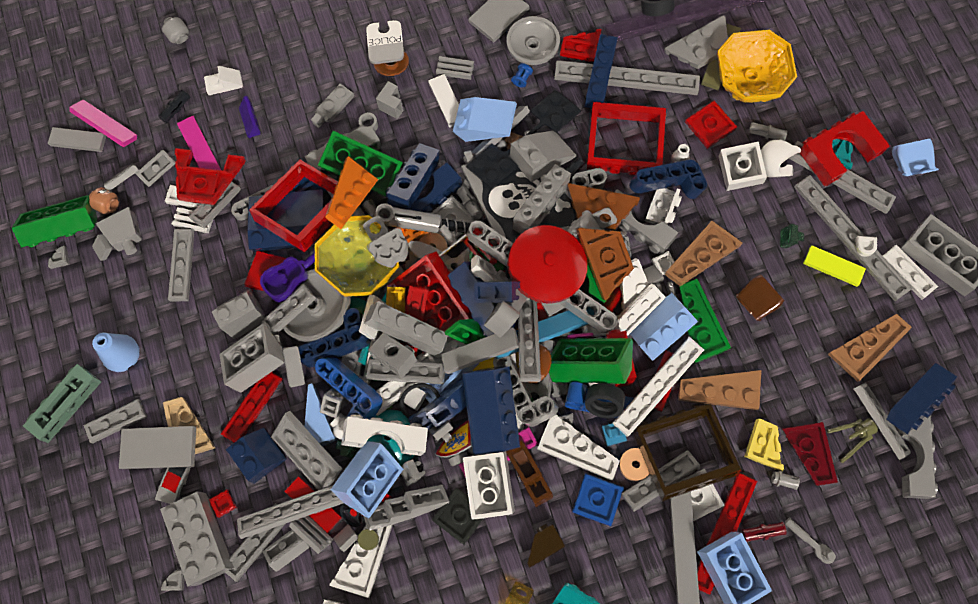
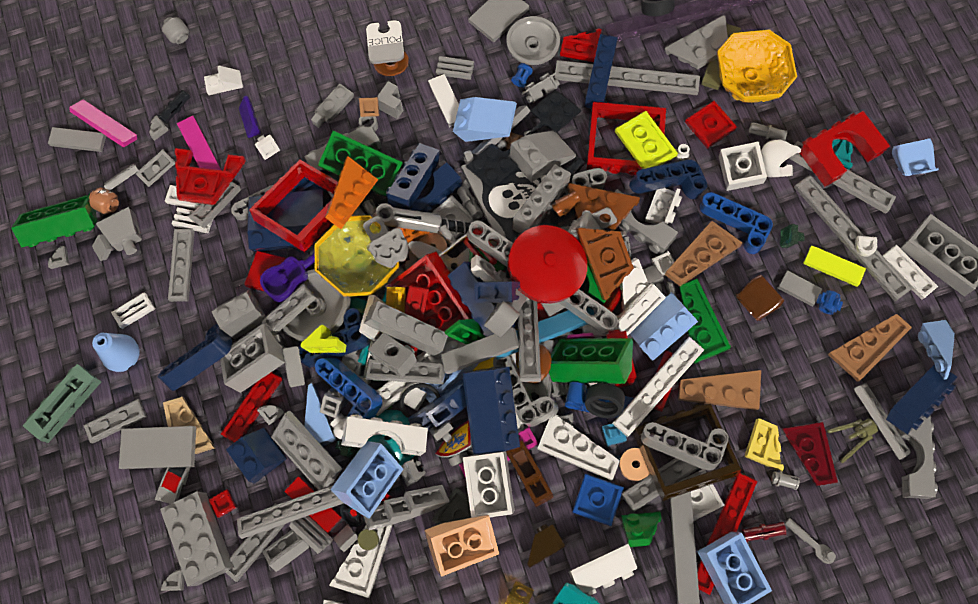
none -> white tile [111,292,155,329]
none -> light grey tile [149,115,168,141]
none -> dark blue beam [158,324,232,391]
none -> white tile [255,135,280,160]
none -> light grey tile [257,405,285,425]
none -> neon yellow slope [301,325,346,353]
none -> medium nougat tile [359,97,380,117]
none -> light nougat slope [425,515,499,576]
none -> light grey hinge [521,73,560,103]
none -> dark orange cone [551,191,580,217]
none -> white slope [569,544,637,596]
none -> neon yellow tile [615,111,678,169]
none -> green wing [621,512,661,547]
none -> light grey beam [641,422,729,471]
none -> blue beam [699,192,773,254]
none -> light grey tile [778,271,822,307]
none -> blue gear [816,290,843,315]
none -> light blue slope [918,320,955,380]

